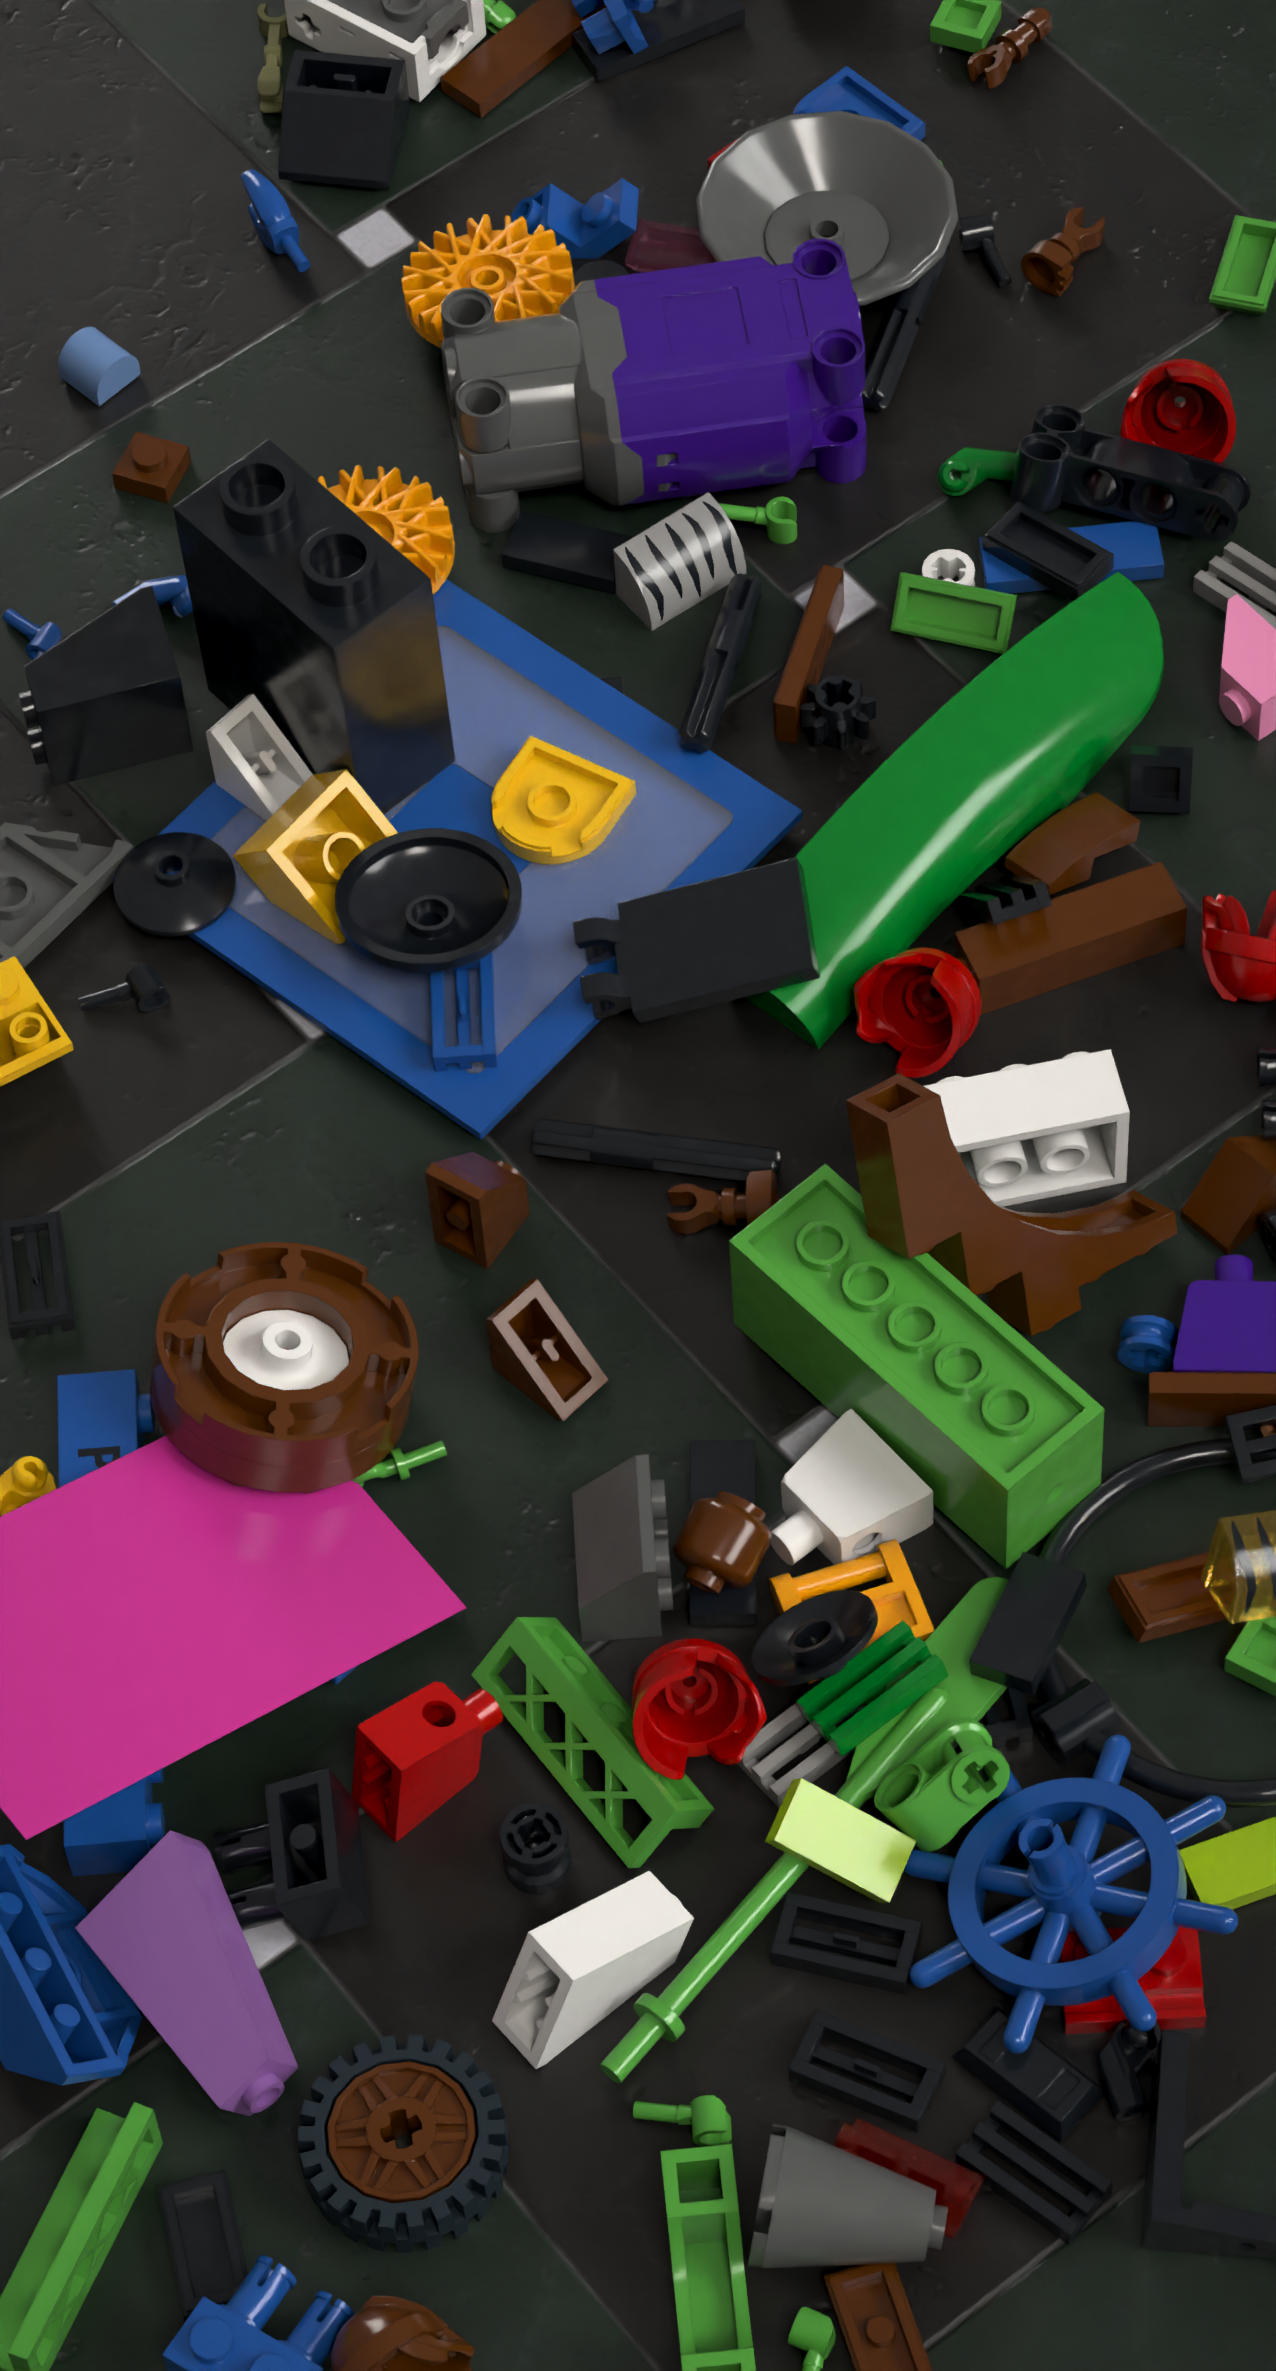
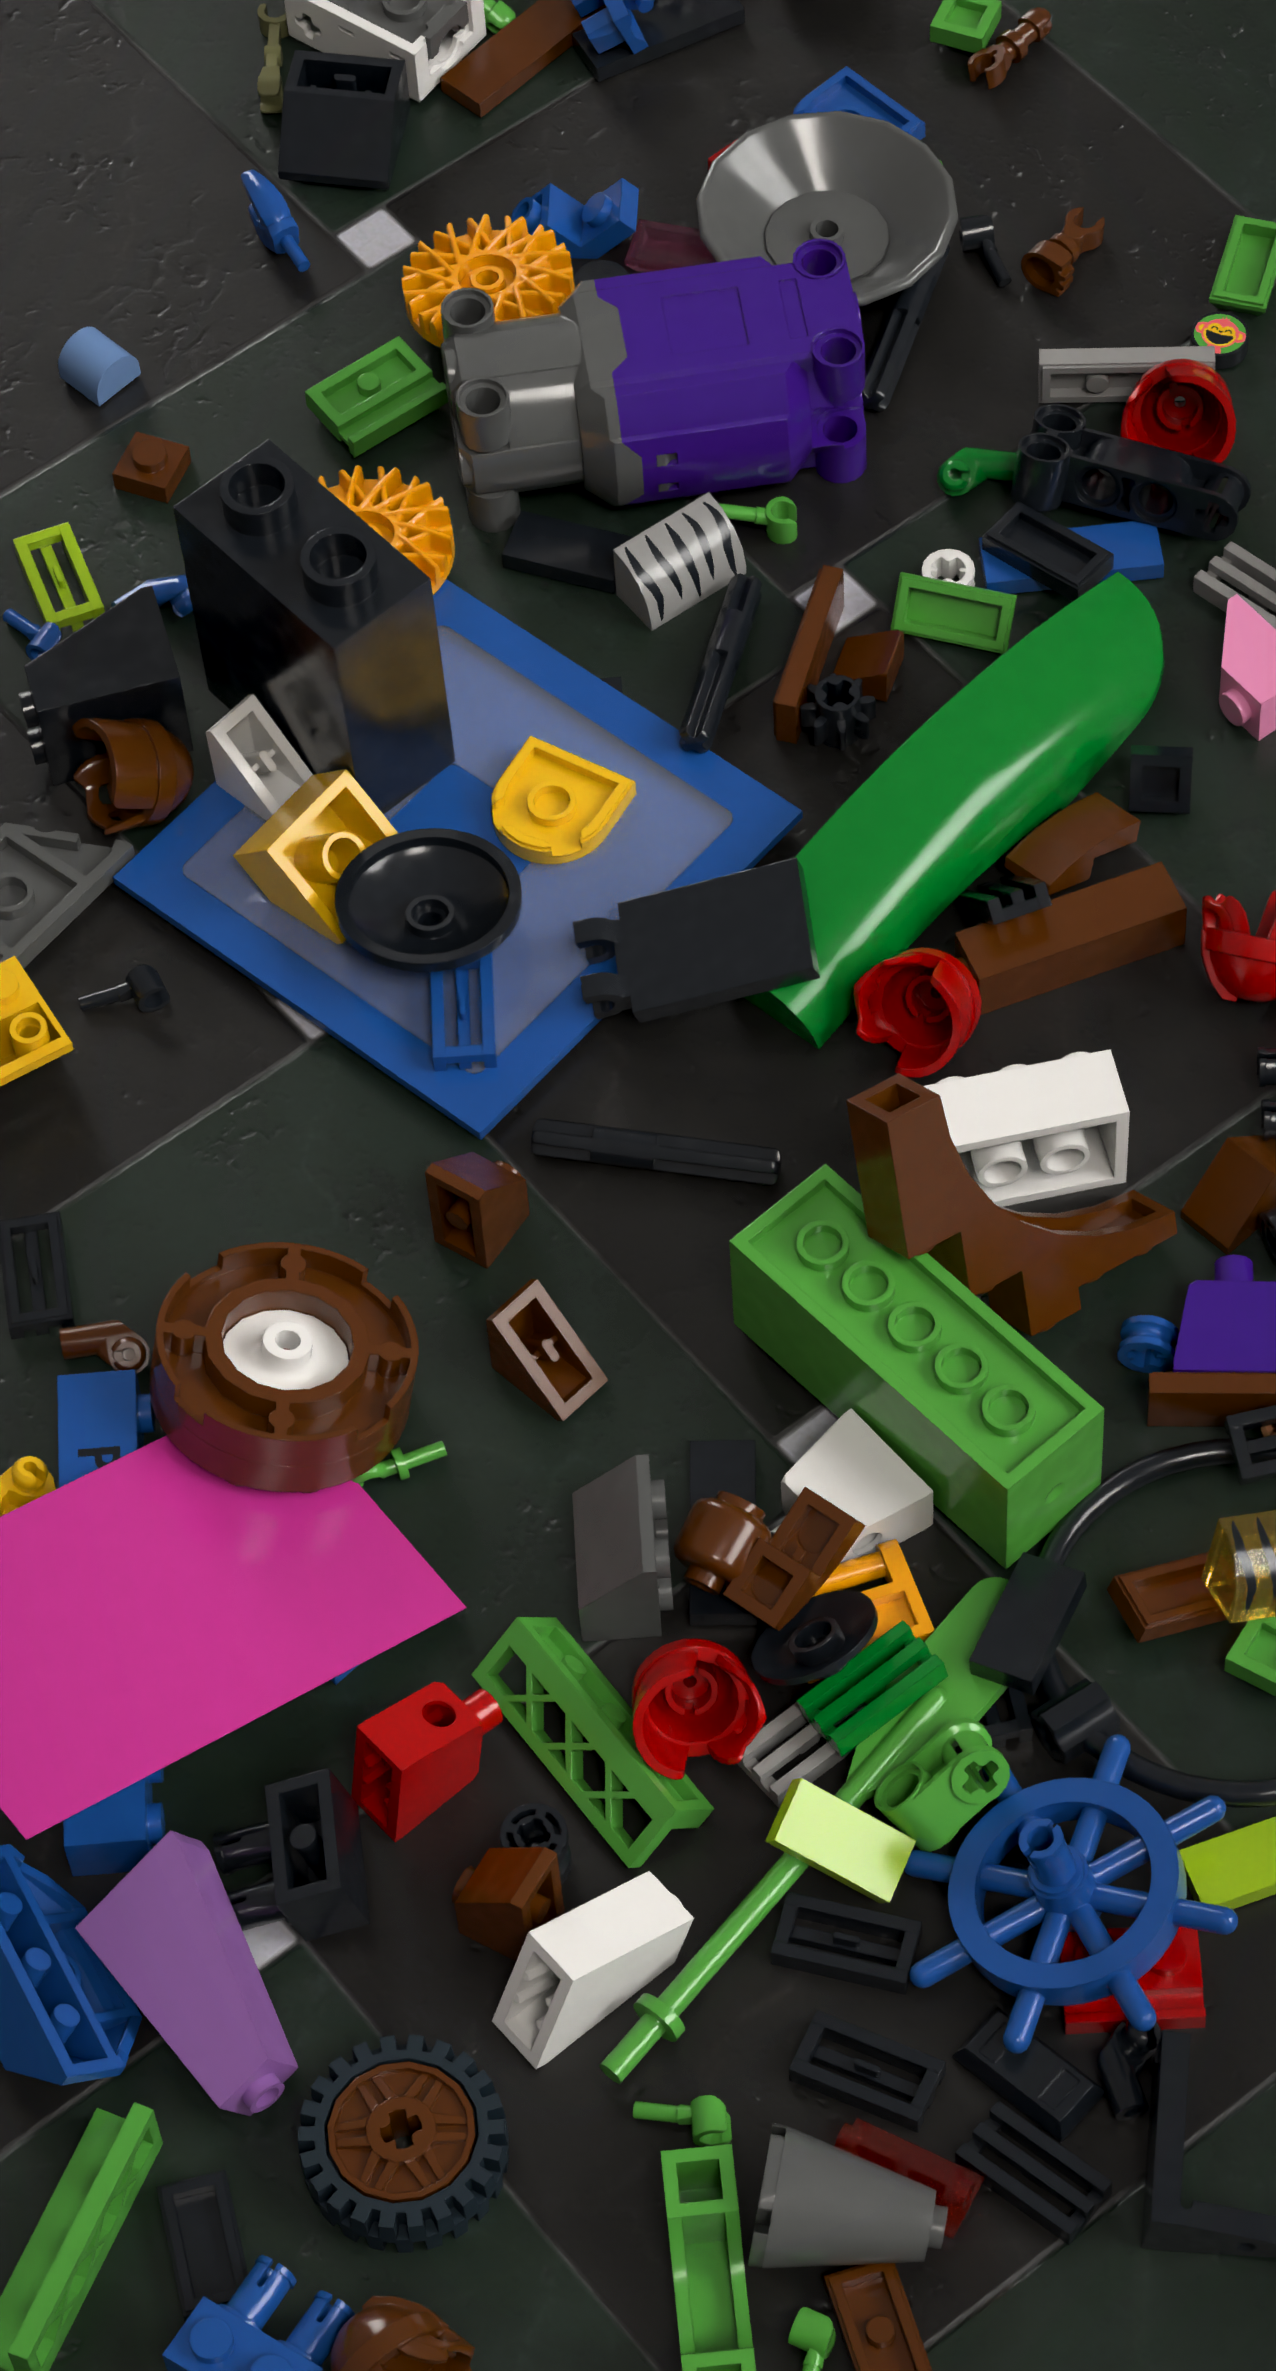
black dish [113,832,236,937] -> none
reddish brown piece [666,1170,779,1234] -> none
none -> lime tile [13,522,105,632]
none -> reddish brown arm [59,1320,150,1373]
none -> reddish brown helmet [72,718,194,835]
none -> bright green plate [305,336,448,458]
none -> reddish brown slope [452,1847,565,1961]
none -> reddish brown slope [723,1487,866,1631]
none -> reddish brown slope [833,630,904,702]
none -> light grey tile [1038,346,1216,403]
none -> tile [1190,312,1249,369]

